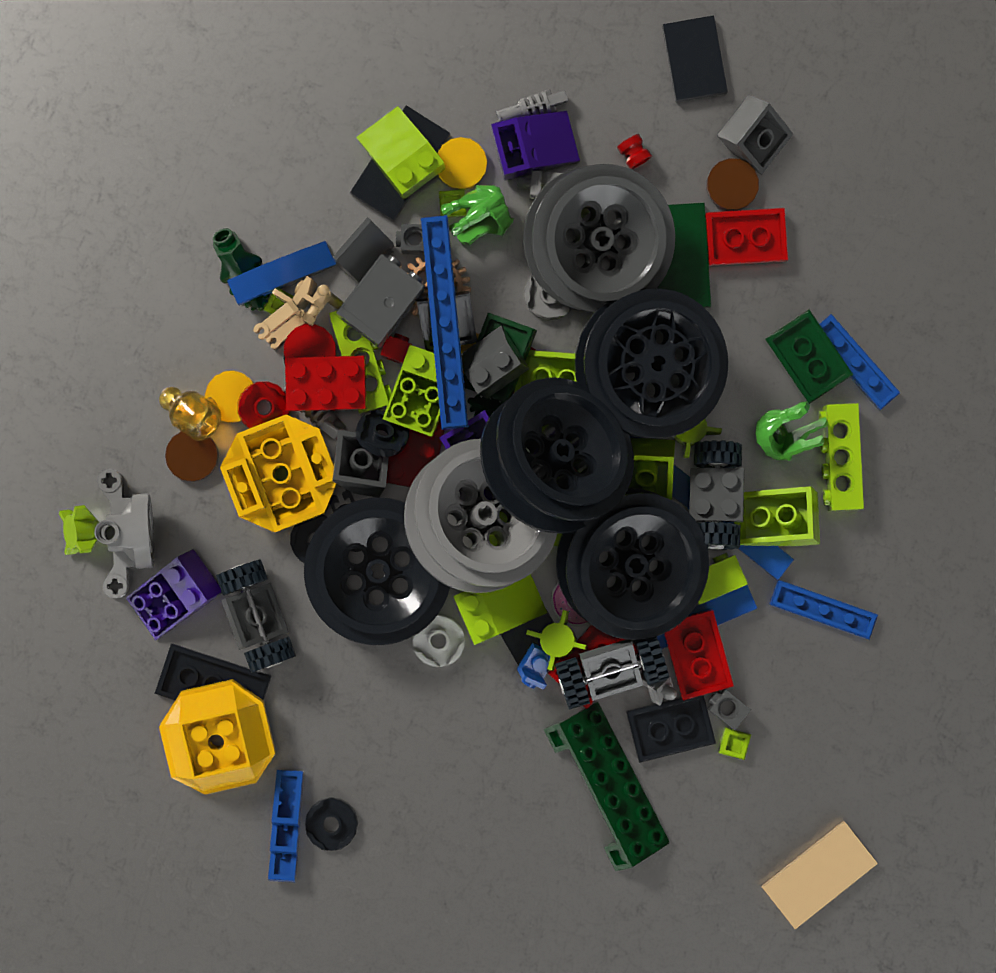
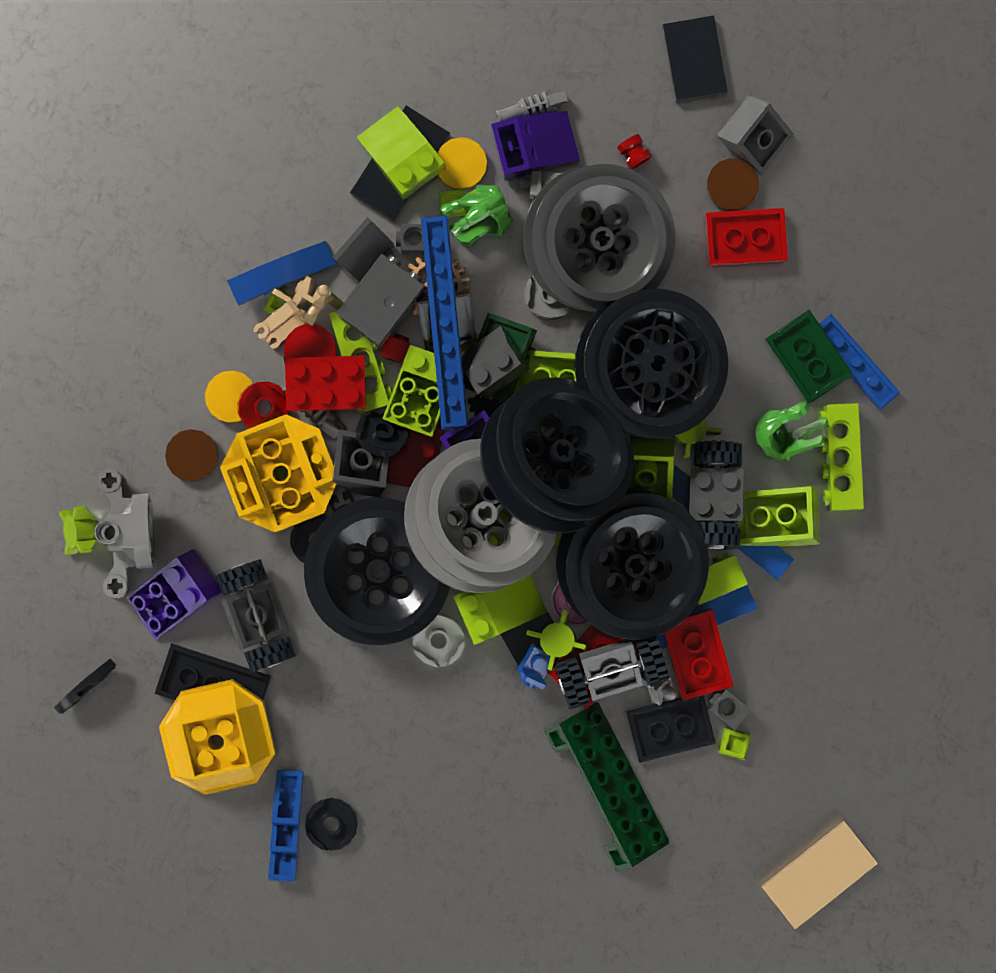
clear yellow piece [159,387,221,441] -> none
dark green plant [213,228,270,311] -> none
dark green tile [657,203,711,308] -> none
blue tile [769,580,878,640] -> none
none -> black tile [54,658,116,714]

